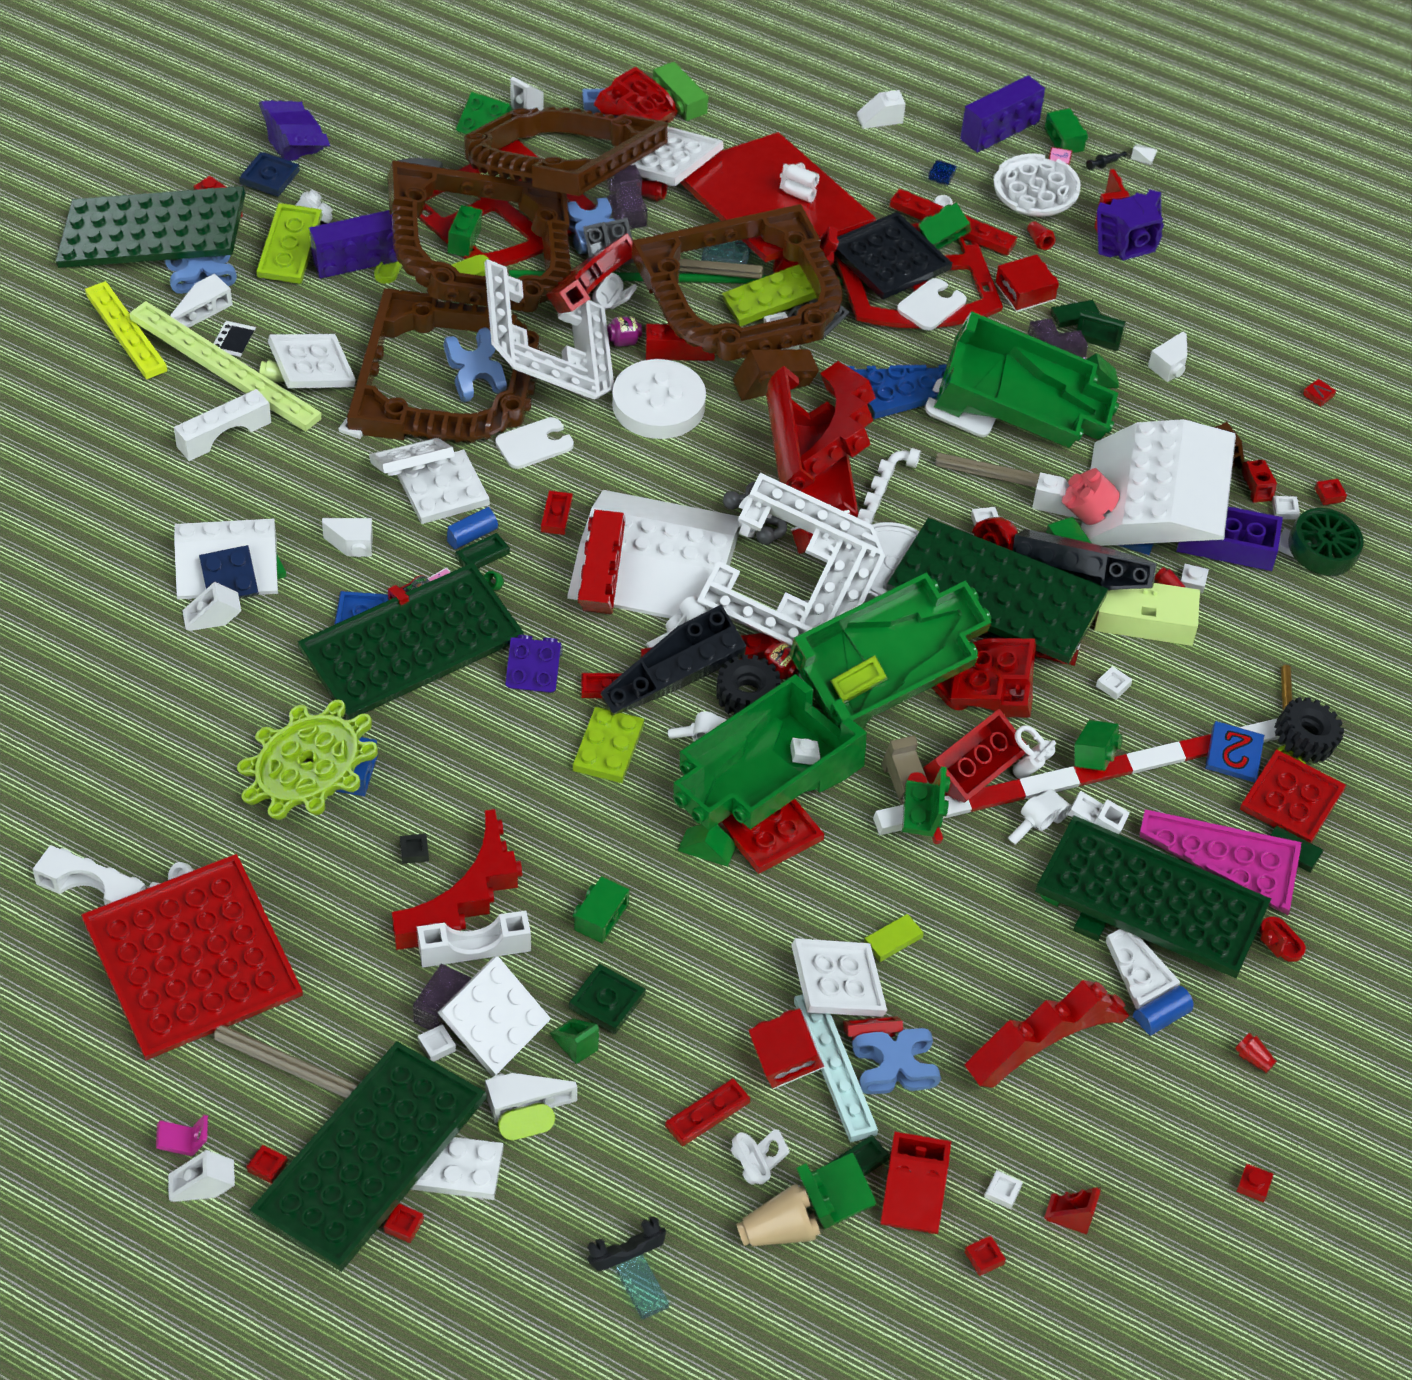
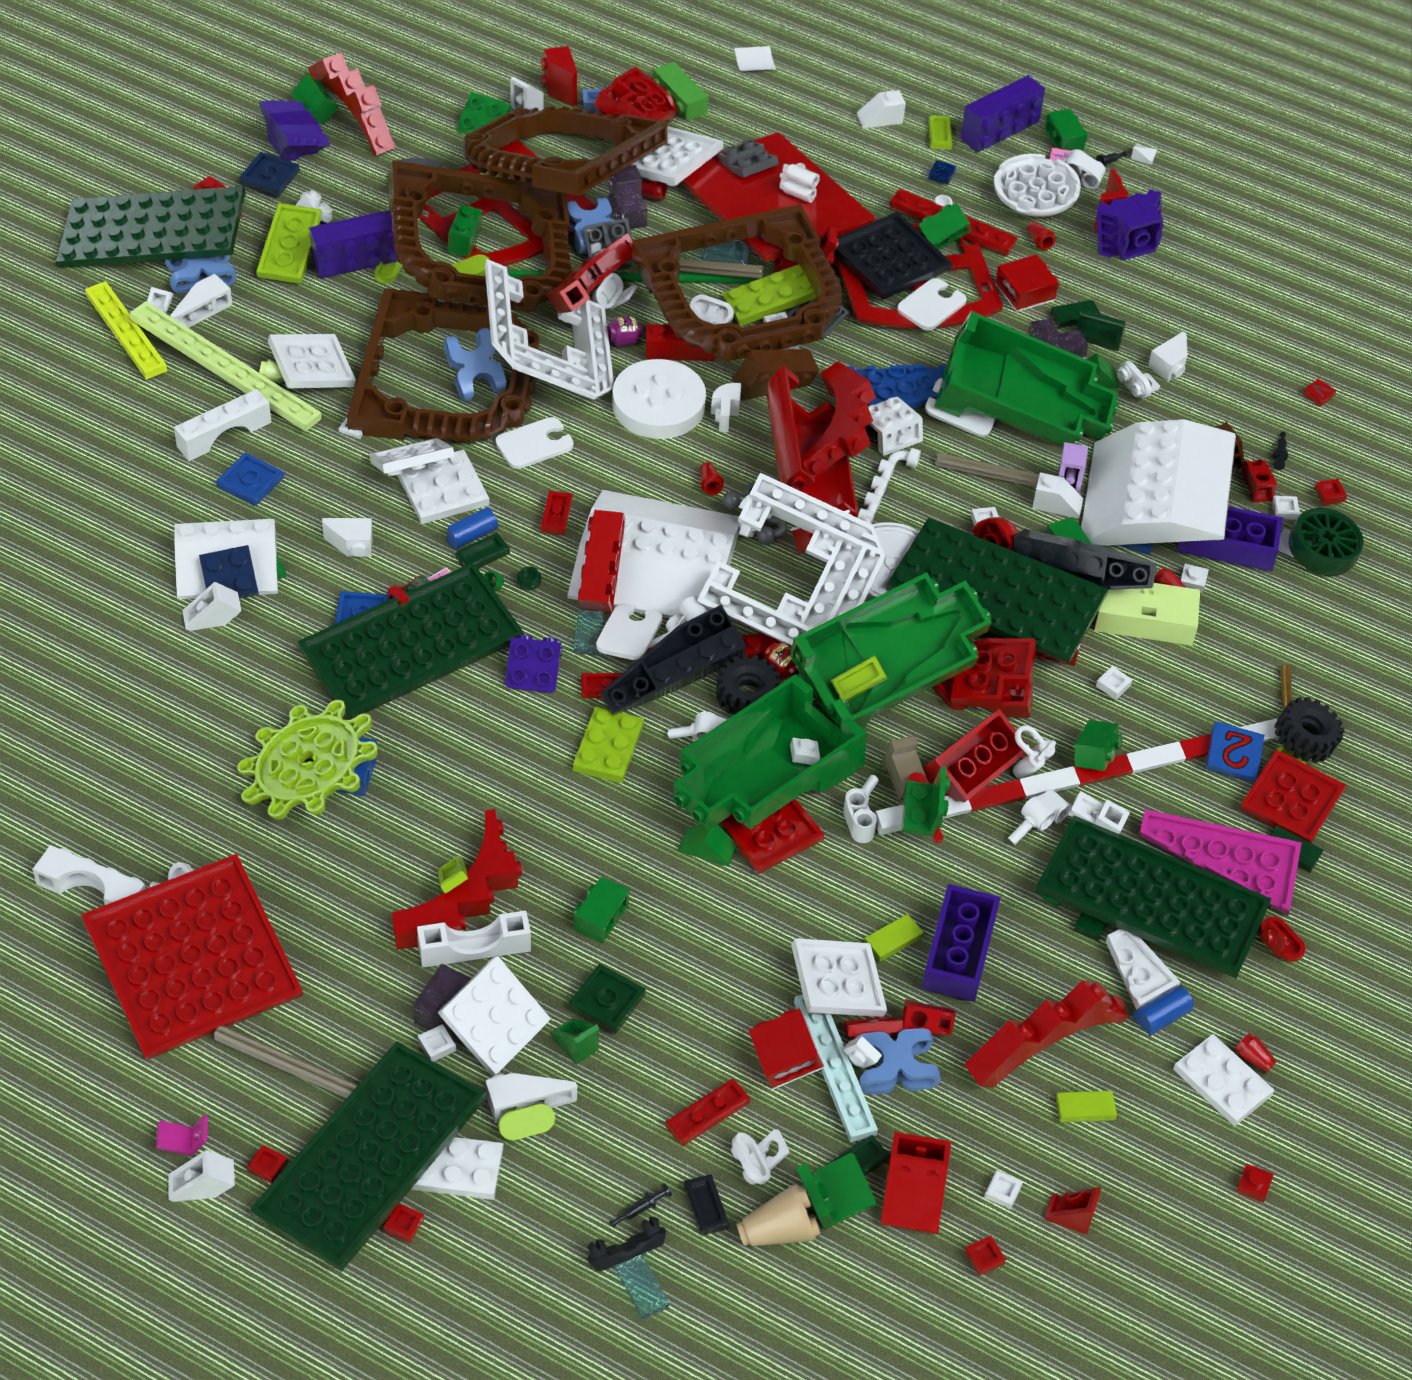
black sticker [213,321,256,357] -> none
pearl dark grey plate [400,834,429,864] -> none
coral brick [1062,468,1120,525] -> none
none -> white slope [147,287,173,314]
none -> blue tile [216,452,284,507]
none -> green brick [291,74,339,125]
none -> arch [308,52,396,156]
none -> lime tile [437,855,468,894]
none -> dark green plate [517,566,542,590]
none -> red slope [541,46,578,107]
none -> clear light blue tile [574,610,603,655]
none -> white piece [596,604,662,660]
none -> black piece [609,1183,672,1227]
none -> black tile [684,1174,729,1236]
none -> white bracket [690,295,734,325]
none -> red cone [700,462,724,495]
none -> white brick [711,383,741,432]
none -> dark grey slope [717,140,778,177]
none -> white sticker [735,46,776,71]
none -> white beam [843,775,879,843]
none -> white plate [843,1036,882,1069]
none -> white bracket [868,397,923,456]
none -> red leg [901,999,956,1035]
none -> dark purple brick [921,884,1001,1002]
none -> lime tile [928,116,952,150]
none -> lime tile [1056,1091,1117,1122]
none -> lavender brick [1057,442,1088,493]
none -> white beam [1061,150,1105,190]
none -> white bracket [1117,361,1160,399]
none -> white plate [1173,1034,1274,1127]
none -> black piece [1273,431,1288,470]

